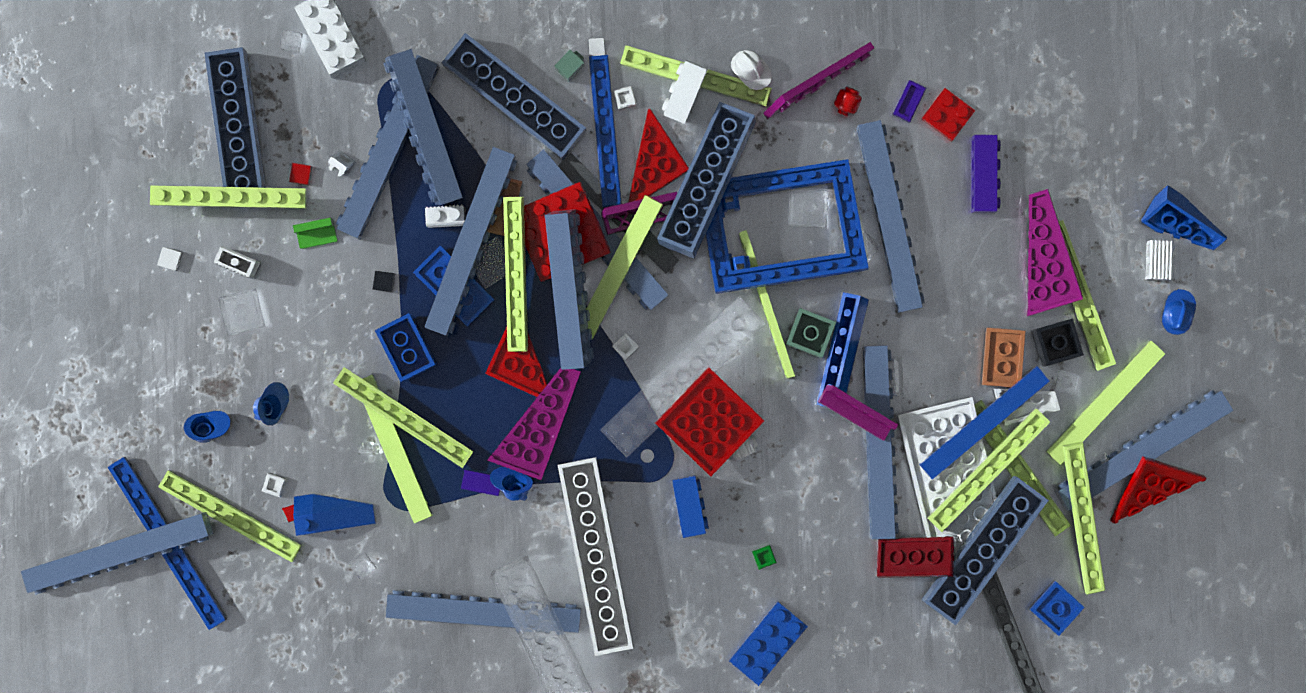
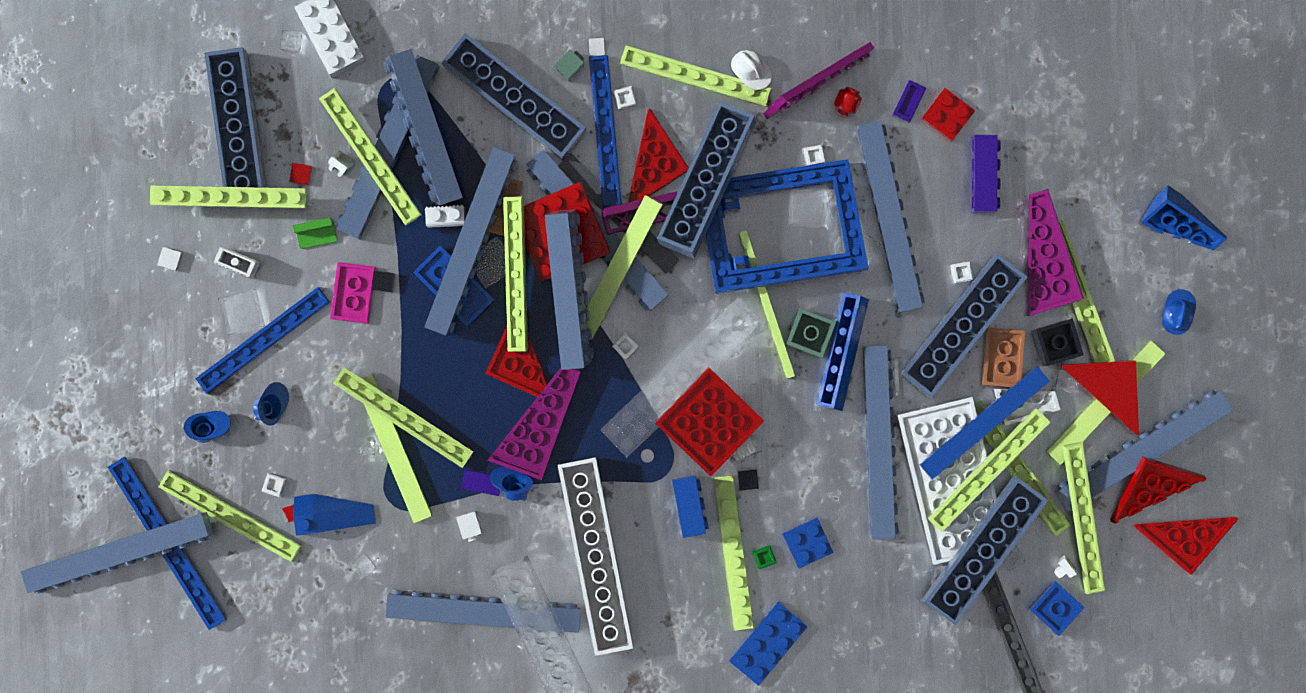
blue brick [375,313,437,383] -> none
white brick [662,60,708,124] -> none
magenta fence [818,385,898,441] -> none
dark red tile [877,537,955,578] -> none
white brick [1145,240,1177,281] -> none
none -> blue tile [195,287,330,394]
none -> yellowish green tile [319,88,422,226]
none -> dark pink tile [330,262,376,324]
none -> white brick [456,511,483,541]
none -> yellowish green plate [714,475,754,631]
none -> black tile [737,469,759,491]
none -> blue plate [782,517,834,569]
none -> white tile [803,144,826,166]
none -> sand blue brick [899,253,1027,398]
none -> white tile [950,261,974,284]
none -> white tile [1054,555,1077,578]
none -> red tile [1061,360,1139,435]
none -> red tile [1133,517,1238,575]

